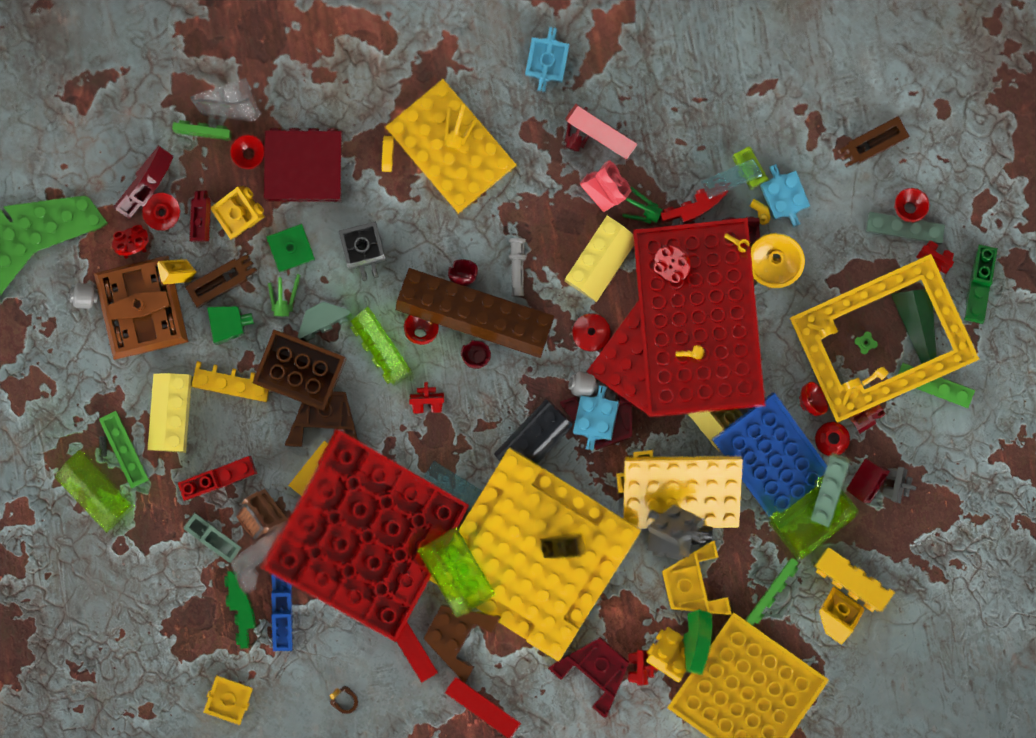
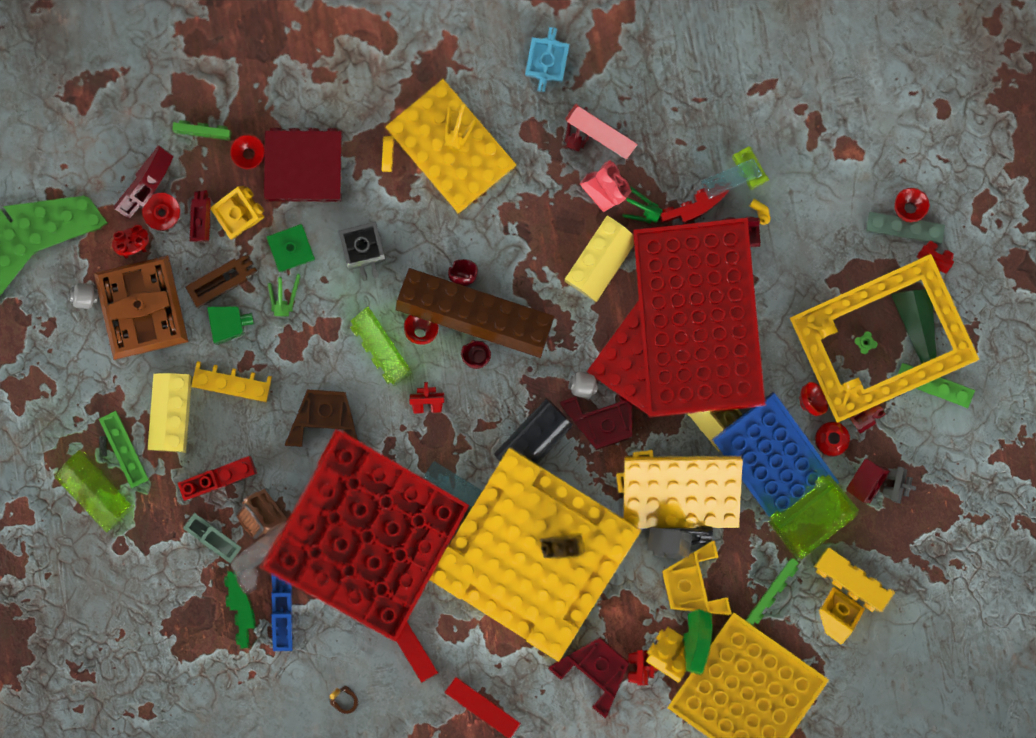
yellow slope [157,259,196,284] -> none
clear slope [191,78,261,121] -> none
yellow plate [203,675,253,725] -> none
reddish brown slope [252,329,347,411] -> none
yellow tile [288,441,328,496] -> none
sand green slope [298,302,352,342] -> none
clear neon green slope [417,527,495,617] -> none
reddish brown wing [424,604,501,683] -> none
light grey pin [509,238,526,297] -> none
red dish [572,313,610,352] -> none
medium azure plate [573,386,619,451] -> none
dark grey plate [648,505,704,546] -> none
plate [654,245,691,283] -> none
yellow hand [676,346,704,359] -> none
yellow hand [724,233,750,252] -> none
yellow dish [751,233,805,288] -> none
medium azure plate [760,164,810,227] -> none
sand green plate [811,453,851,527] -> none
reddish brown hinge [837,116,910,168] -> none
yellow hand [862,367,889,385] -> none
green slope [964,244,998,324] -> none

